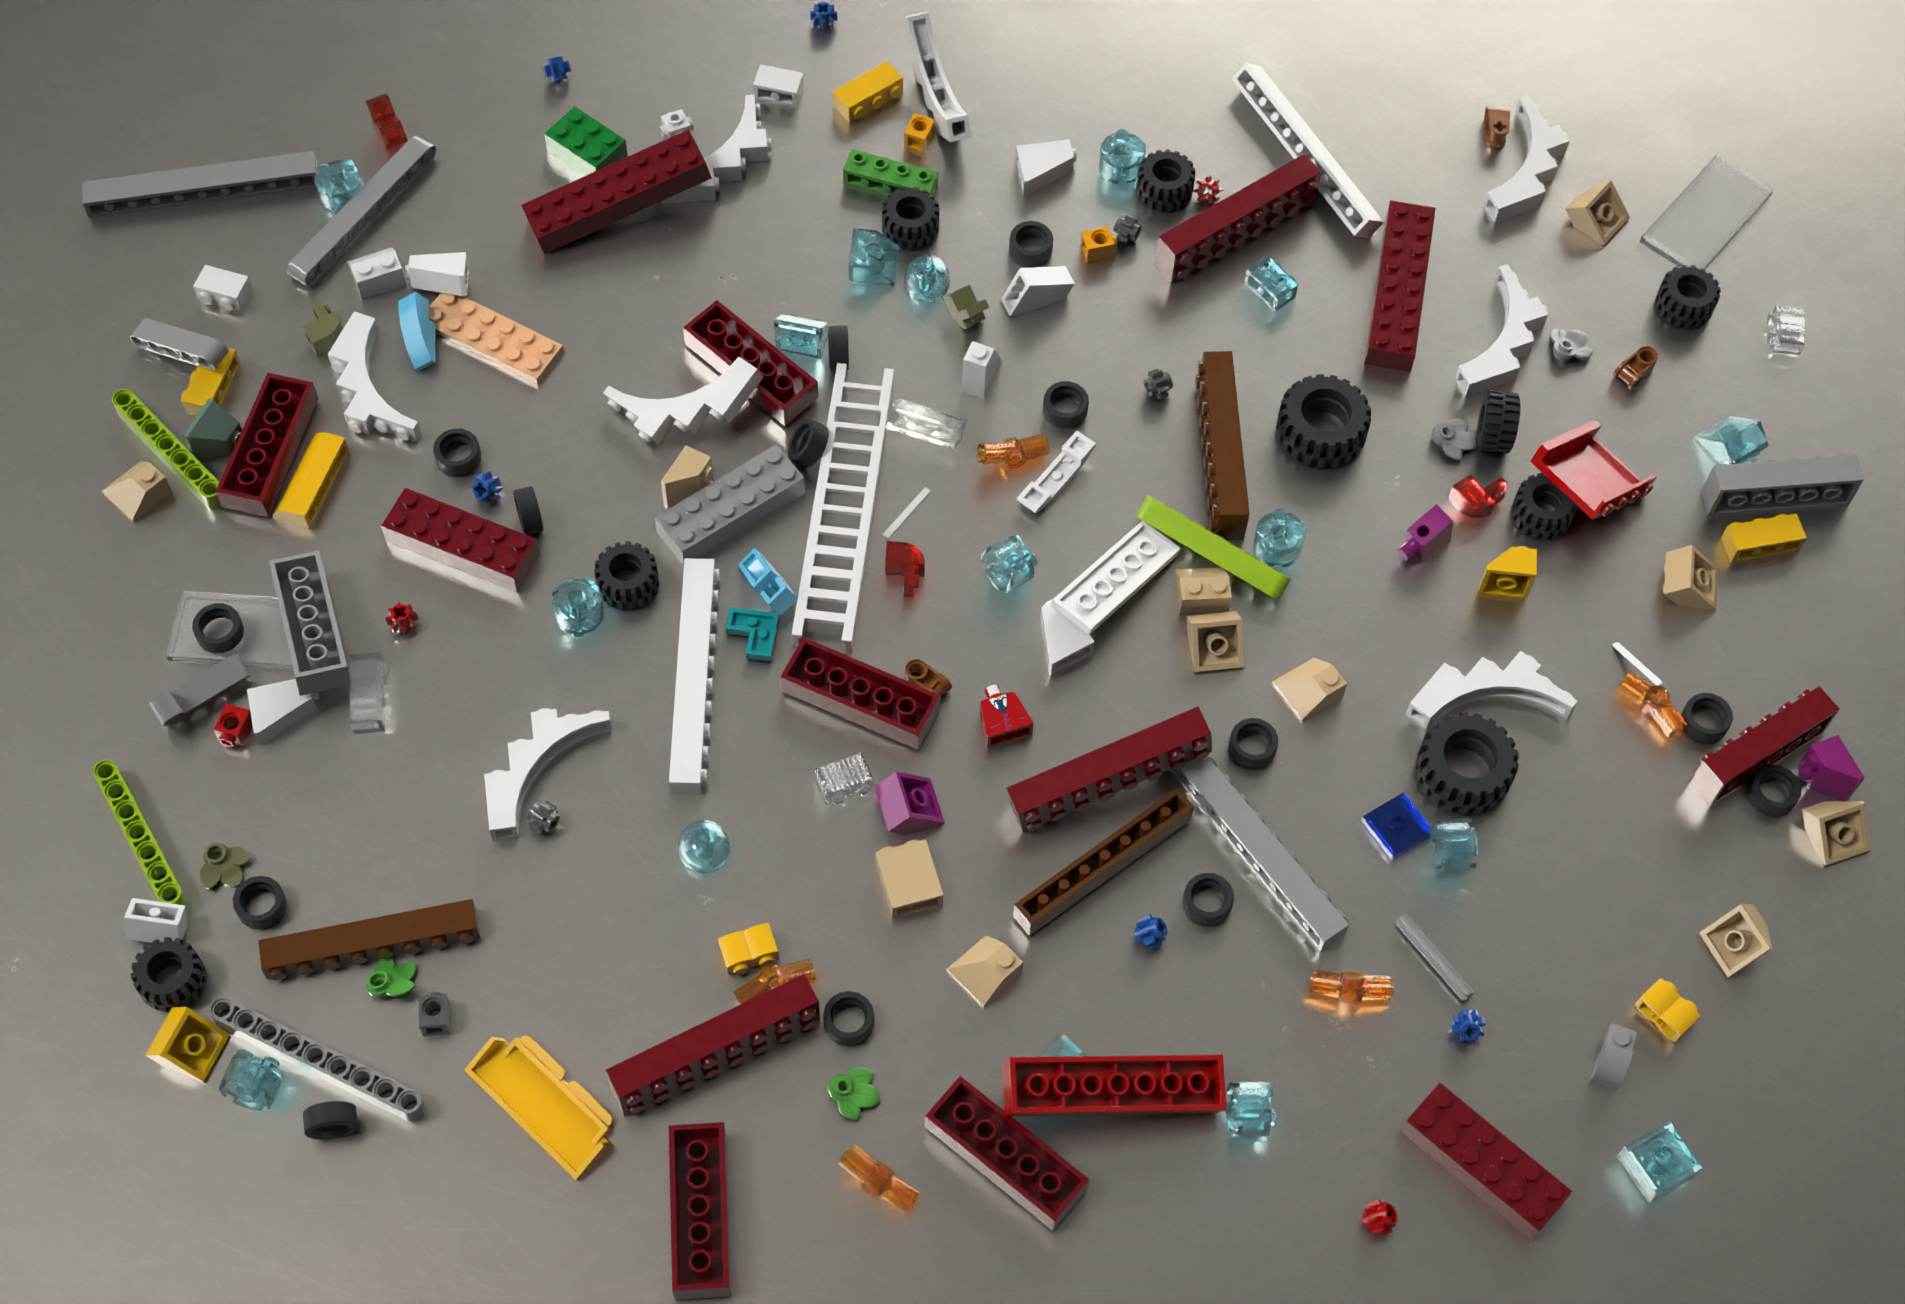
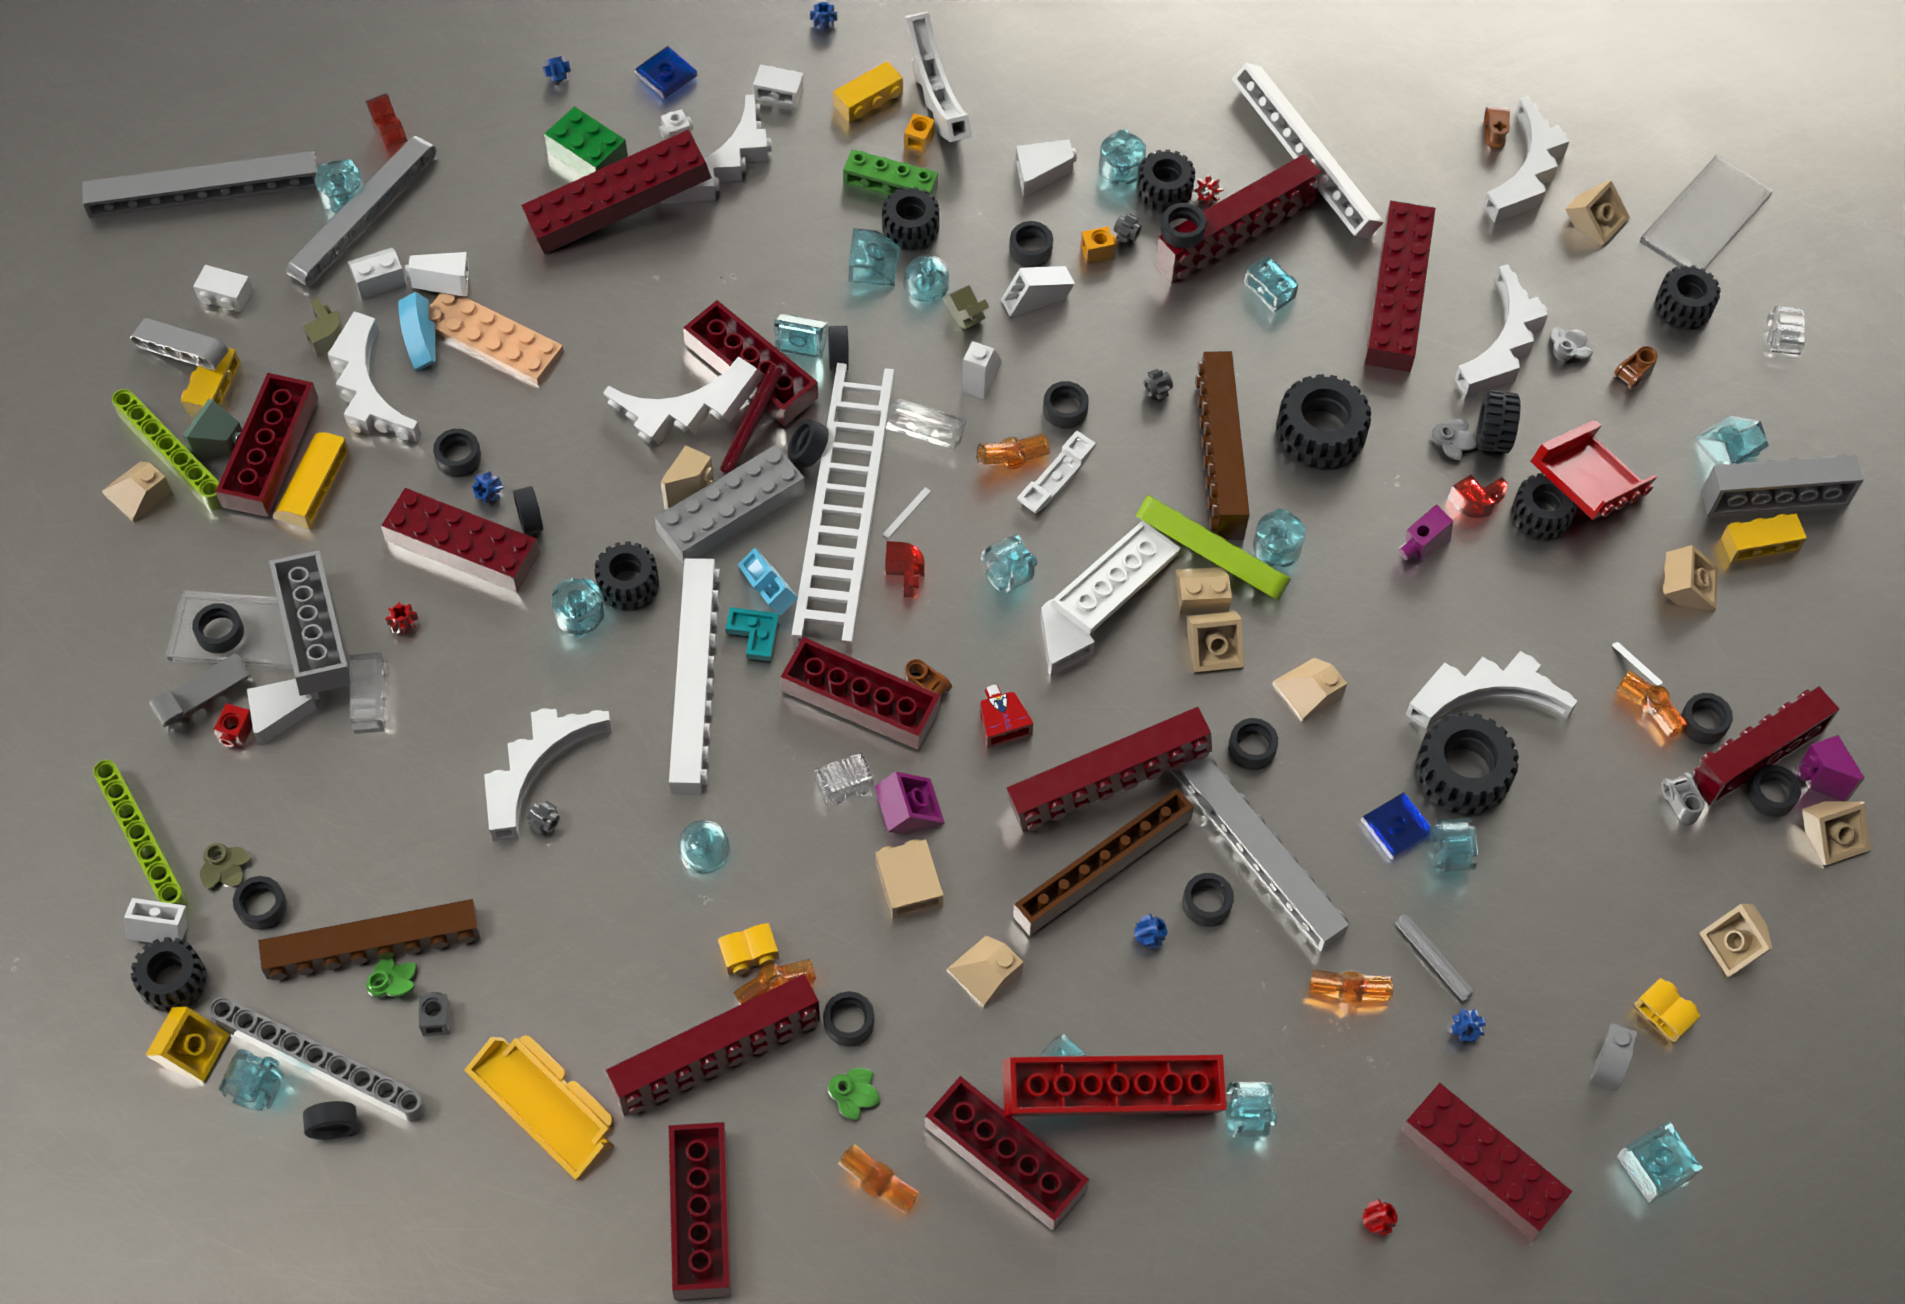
yellow slope [1477,546,1537,599] -> none
none -> clear blue plate [634,46,697,99]
none -> dark red axle [720,364,783,474]
none -> black tyre [1161,203,1207,249]
none -> light grey piece [1661,772,1705,825]

